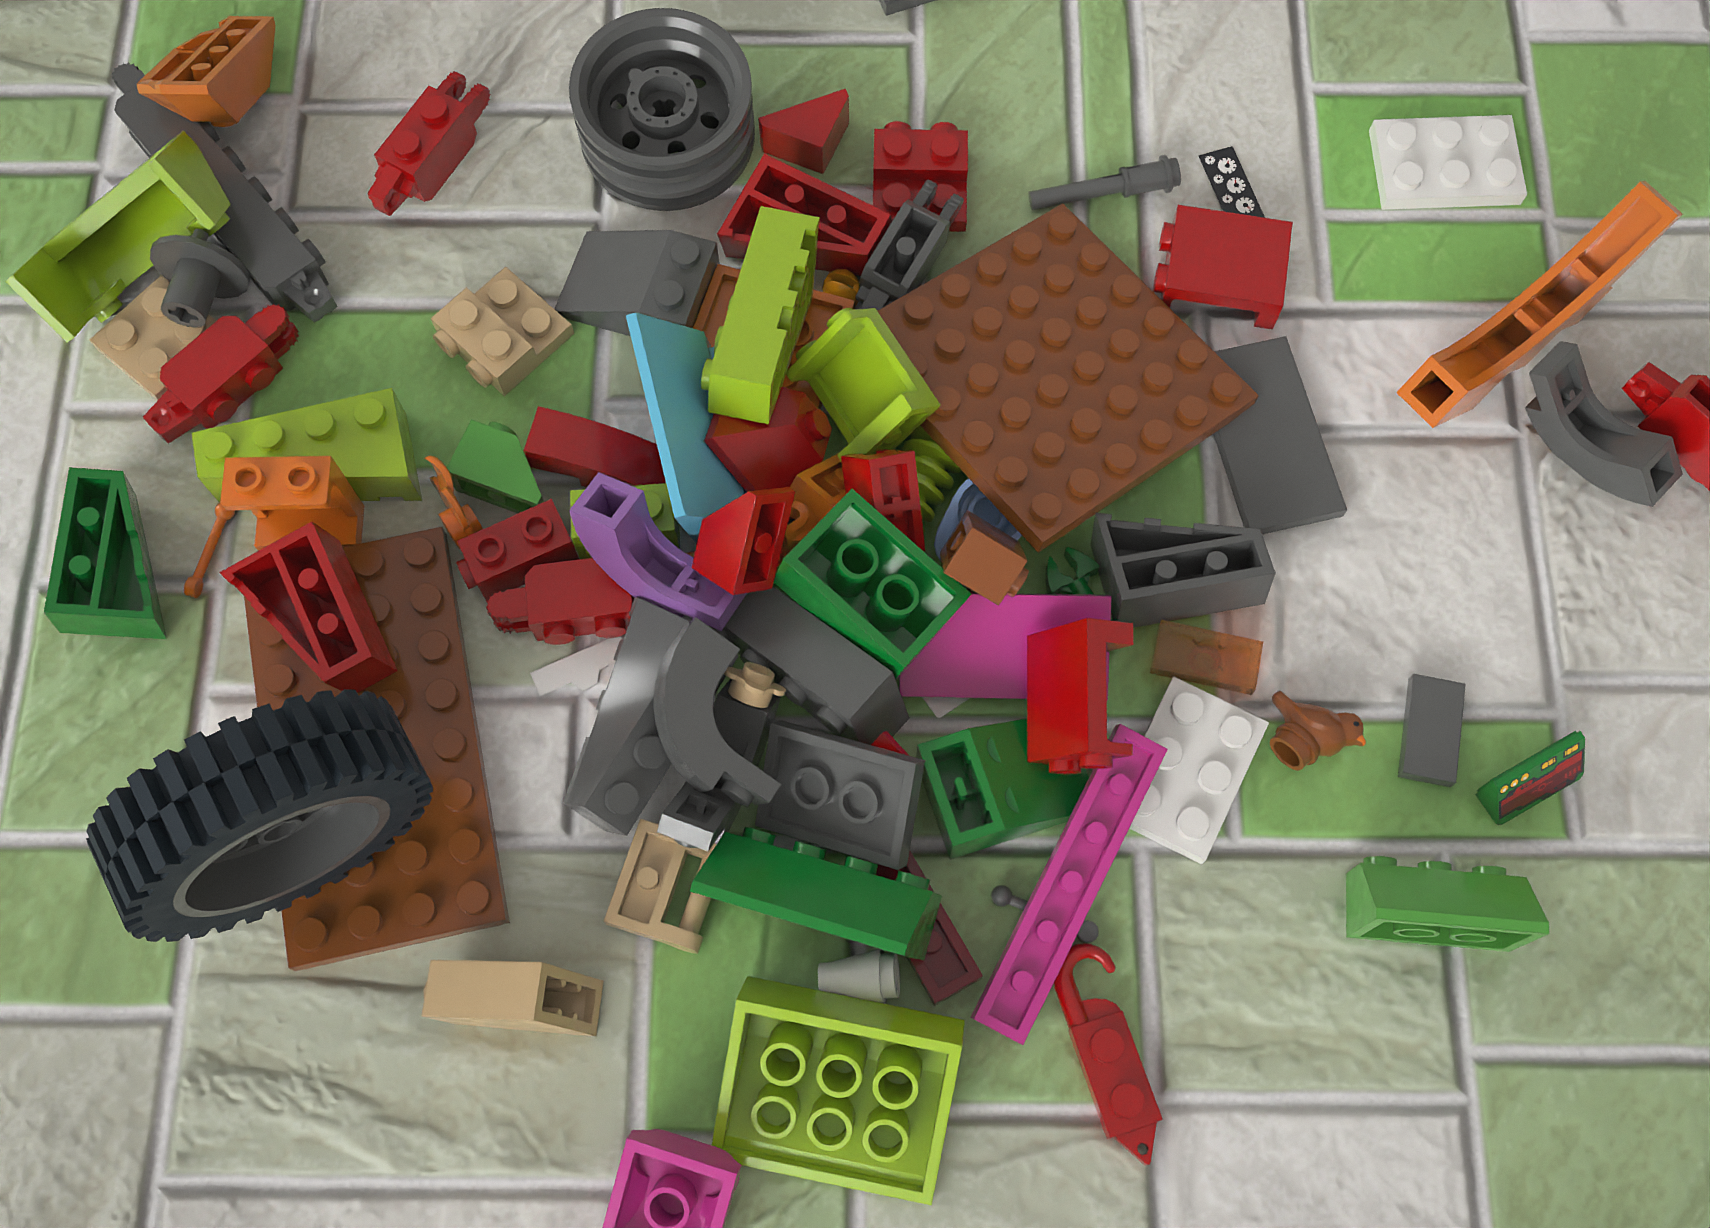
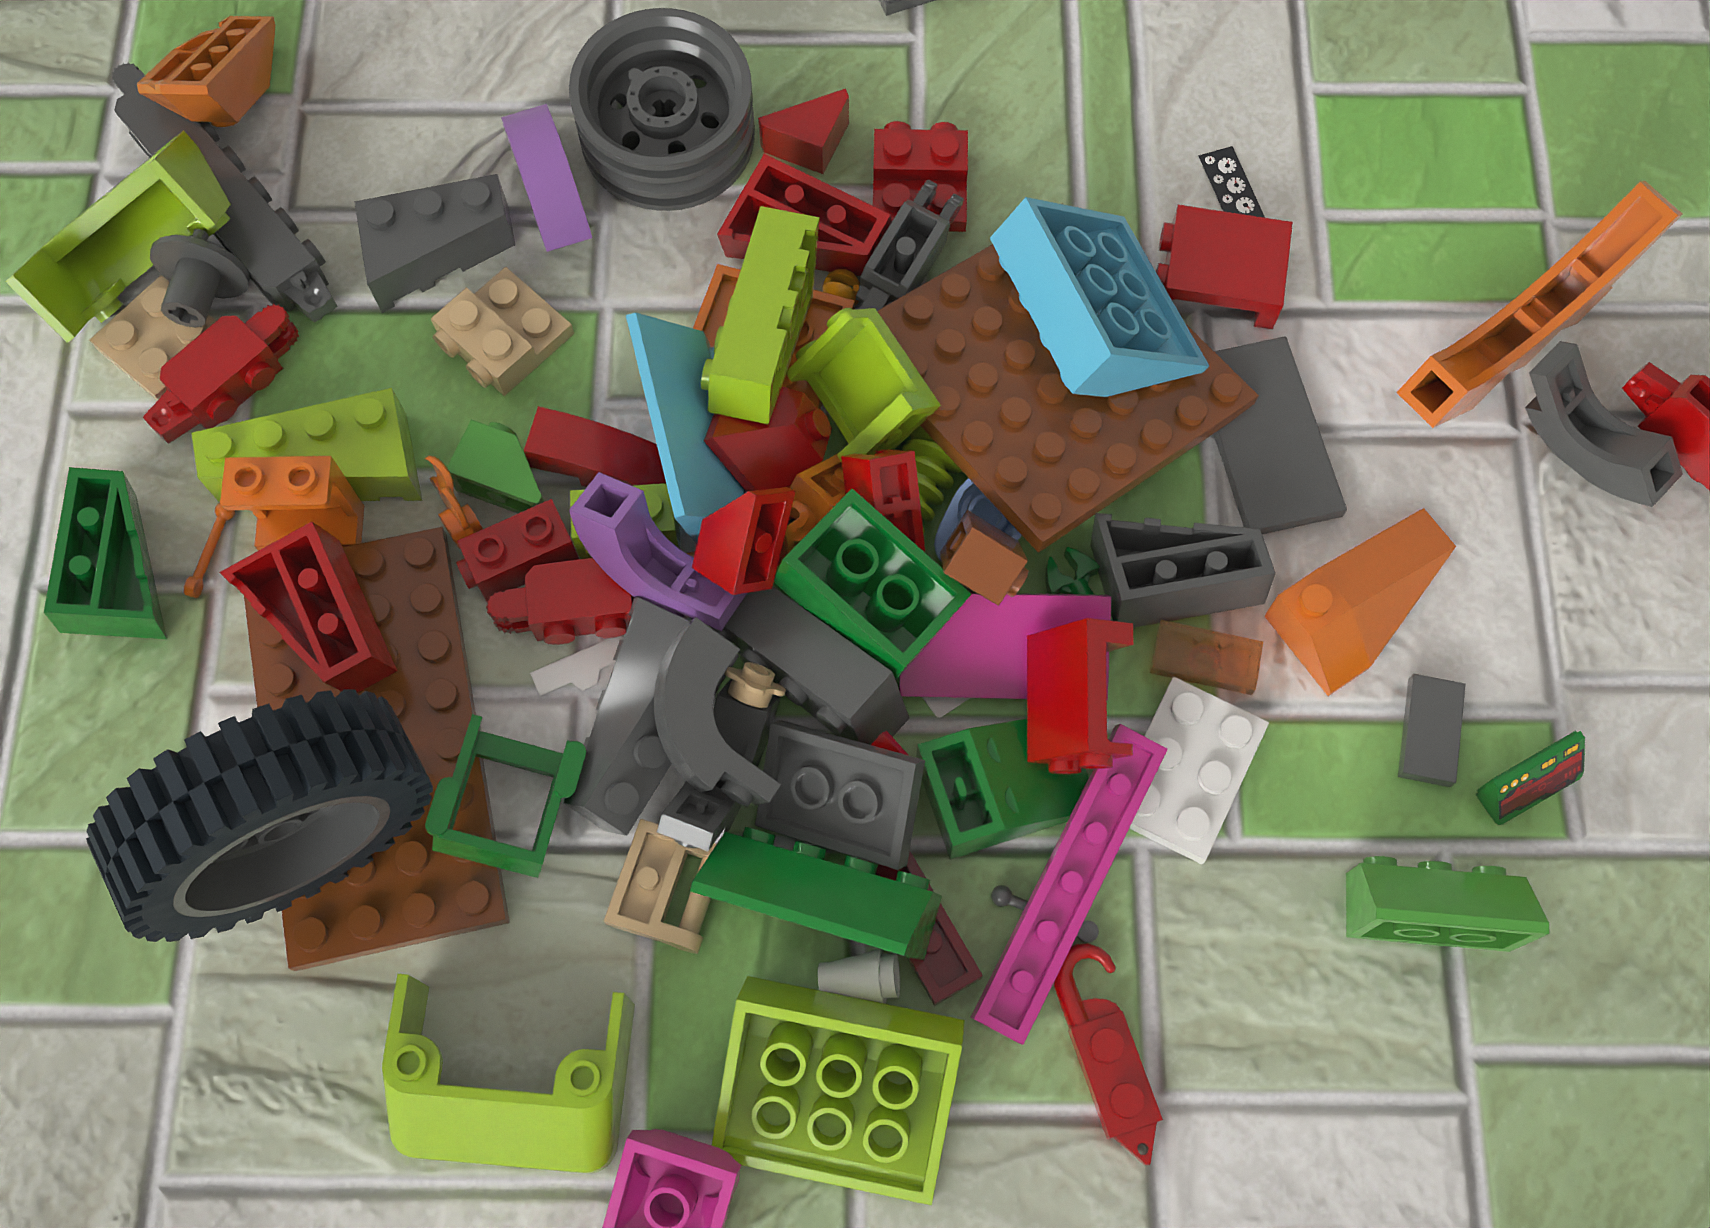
red hinge [368,71,491,216] -> none
tan slope [421,960,604,1036] -> none
dark grey slope [555,230,720,336] -> none
dark grey pin [1029,155,1181,210] -> none
dark orange animal [1270,690,1366,771] -> none
white plate [1369,115,1527,210] -> none
none -> dark grey wedge [354,174,516,313]
none -> lime windscreen [382,973,635,1173]
none -> green piece [425,714,586,878]
none -> medium lavender arch [501,104,593,252]
none -> medium azure slope [990,197,1209,397]
none -> orange wedge [1265,508,1456,697]

